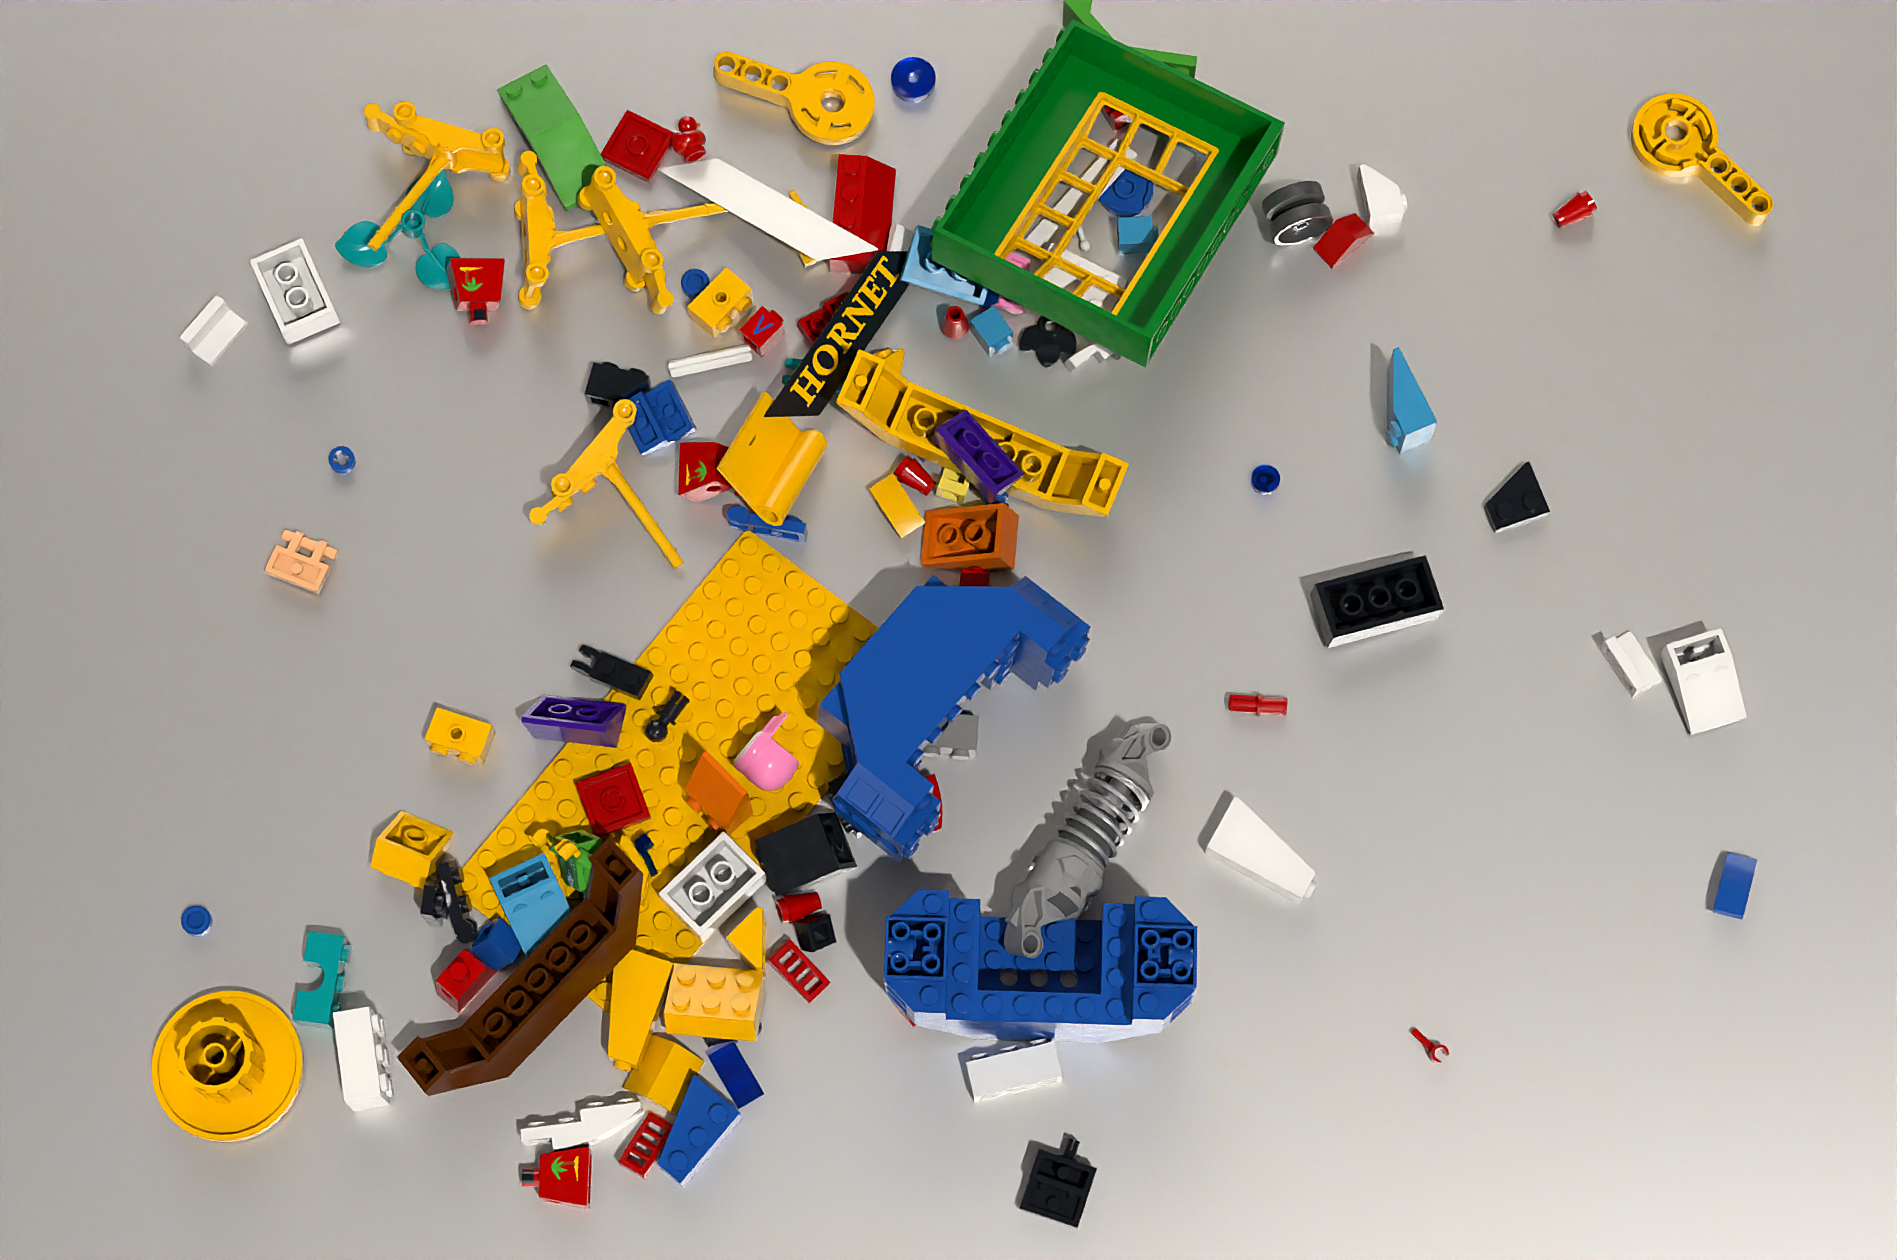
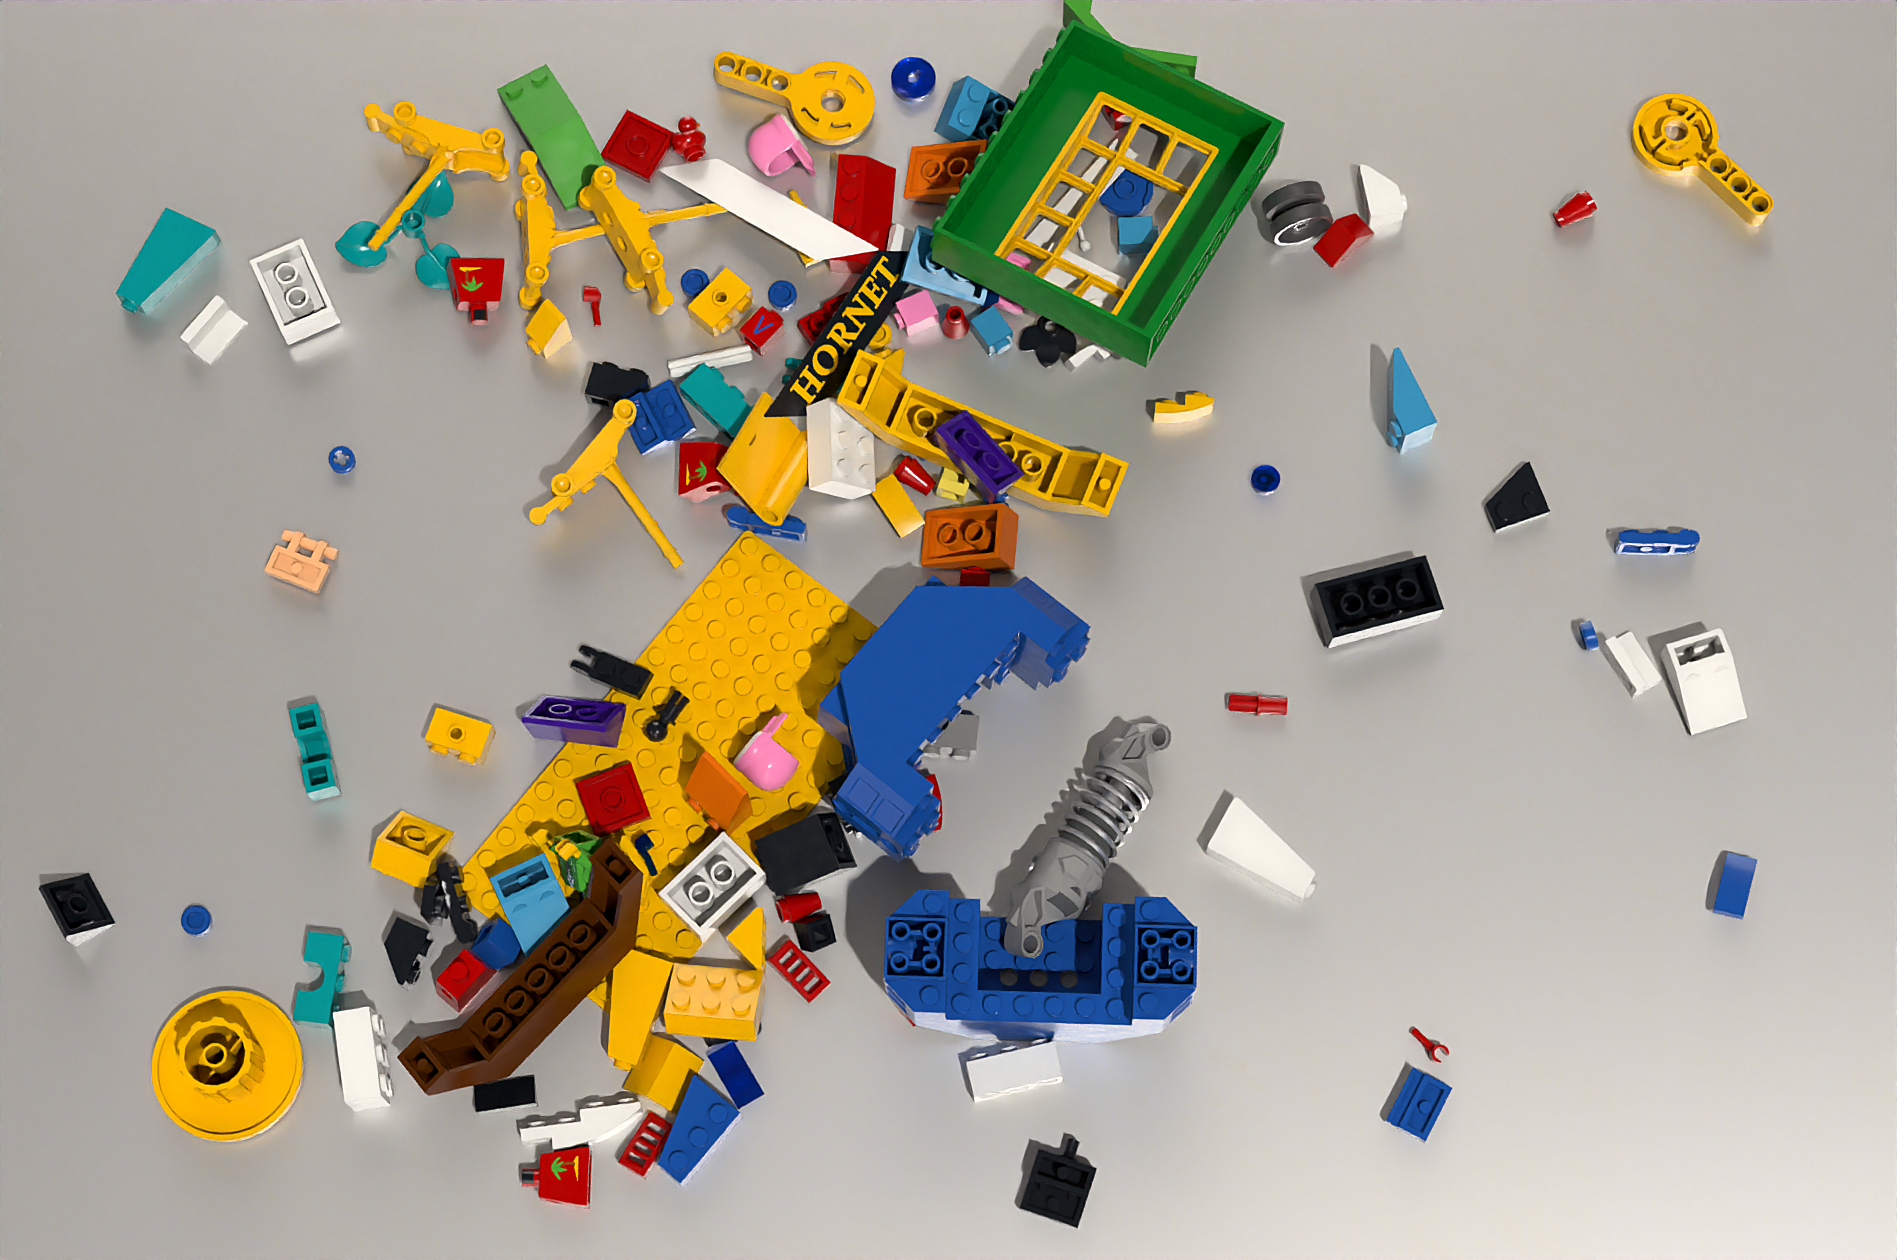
none -> black slope [38,873,115,947]
none -> teal slope [116,207,221,315]
none -> teal arch [289,702,341,801]
none -> black slope [384,917,435,991]
none -> black slope [474,1076,538,1116]
none -> yellow slope [525,298,572,360]
none -> red hand [583,286,601,327]
none -> teal brick [679,362,755,442]
none -> bright pink piece [748,114,816,177]
none -> blue tile [768,280,797,311]
none -> white brick [806,397,876,500]
none -> yellow tile [867,322,892,351]
none -> bright pink brick [893,289,939,337]
none -> orange slope [904,139,988,205]
none -> dark azure slope [934,75,1016,143]
none -> yellow slope [1154,392,1214,423]
none -> blue plate [1385,1067,1452,1143]
none -> blue tile [1579,621,1599,651]
none -> blue hinge [1614,529,1701,556]

